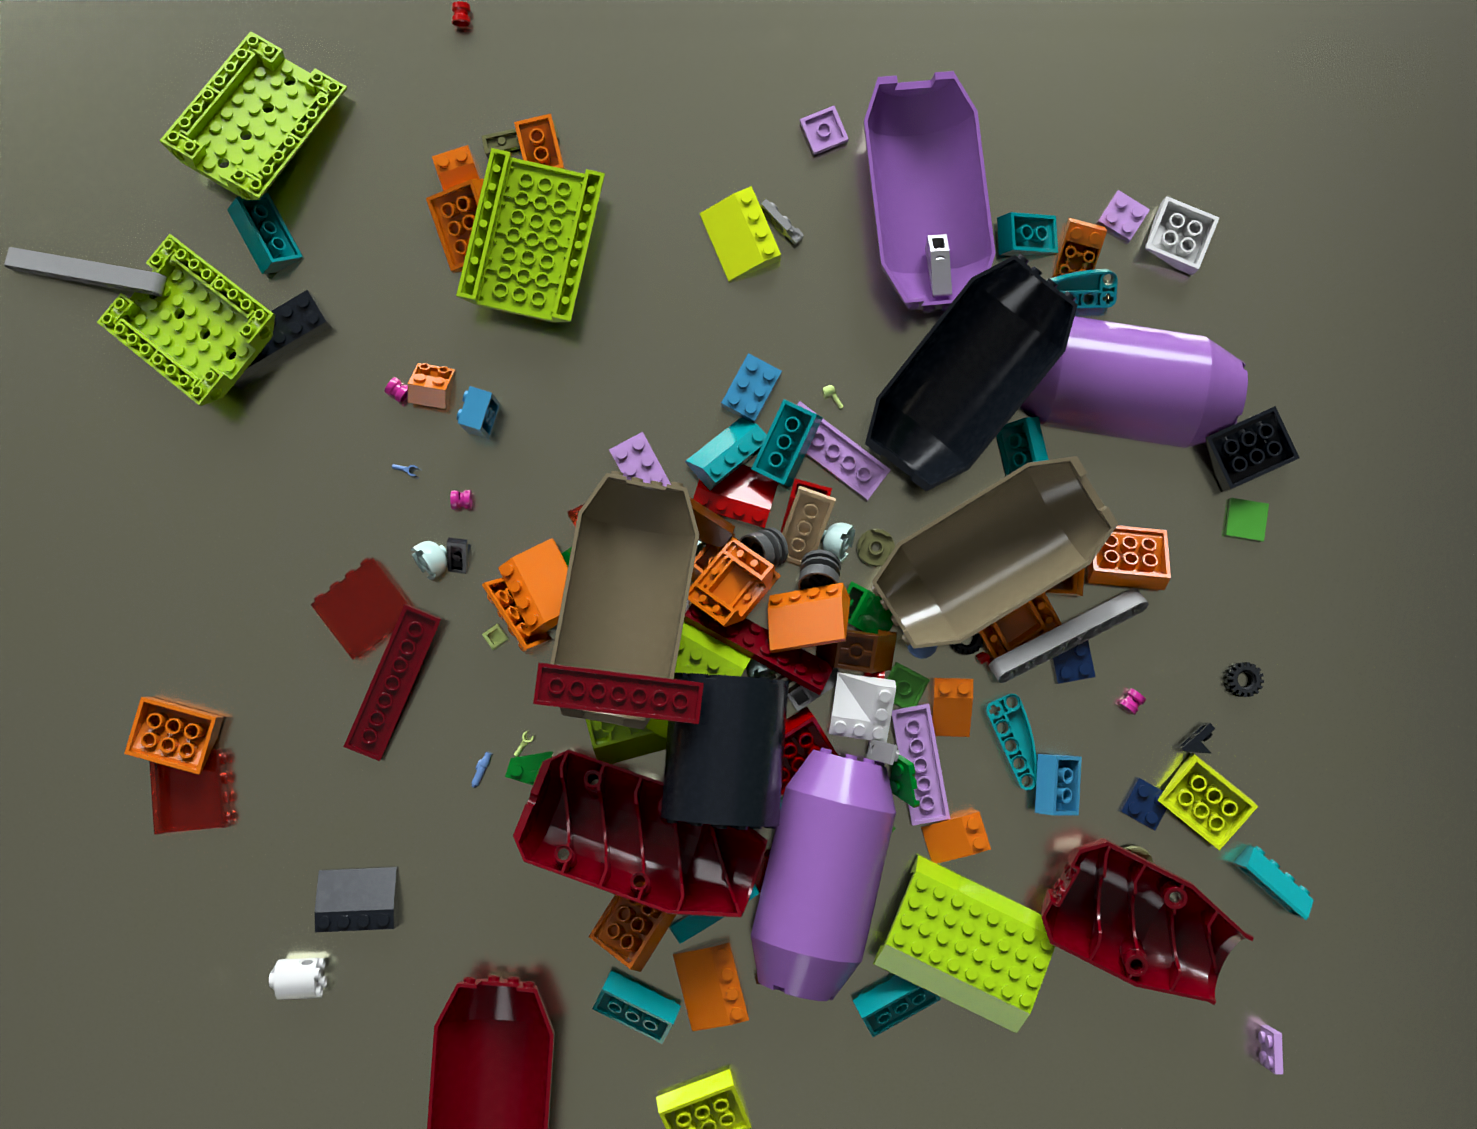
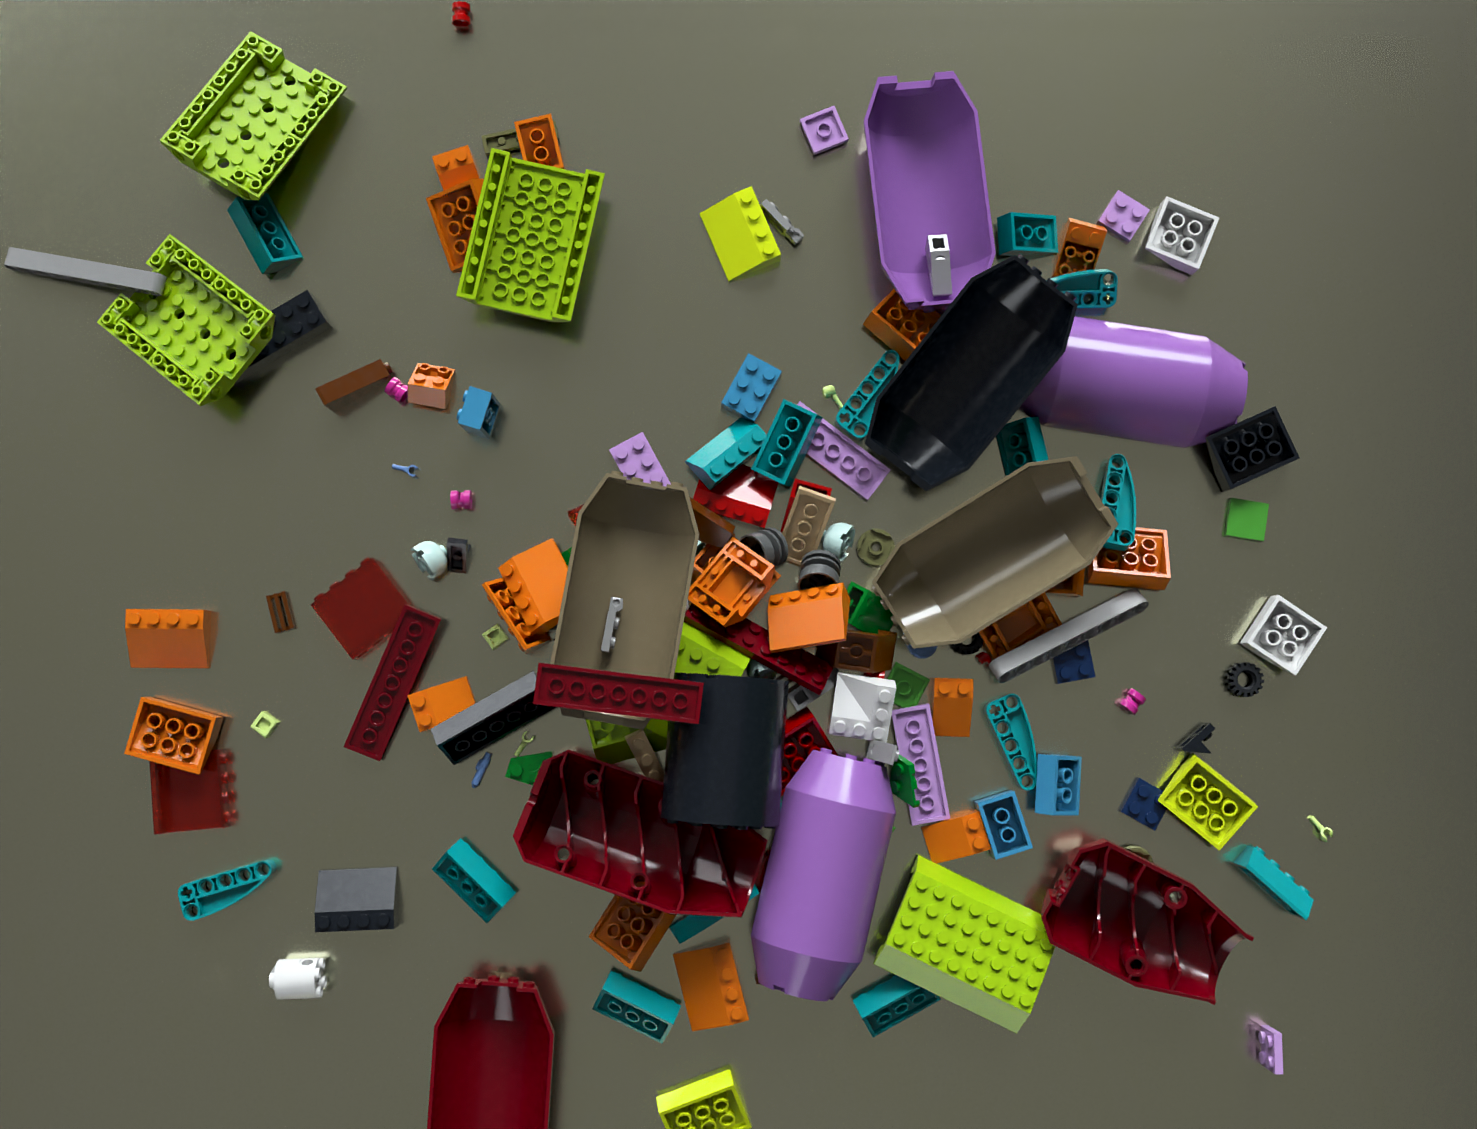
none -> orange slope [125,609,211,668]
none -> teal beam [178,859,277,921]
none -> yellowish green tile [250,711,279,738]
none -> reddish brown tile [266,591,295,633]
none -> reddish brown slope [315,359,393,412]
none -> orange slope [407,676,476,732]
none -> black brick [431,671,556,765]
none -> teal slope [432,838,516,923]
none -> light grey hinge [601,597,623,653]
none -> tan plate [625,729,664,782]
none -> teal beam [835,350,900,441]
none -> orange slope [863,289,941,361]
none -> dark azure brick [974,790,1033,860]
none -> teal beam [1101,454,1136,551]
none -> white slope [1240,595,1327,676]
none -> yellowish green hand [1309,816,1333,842]

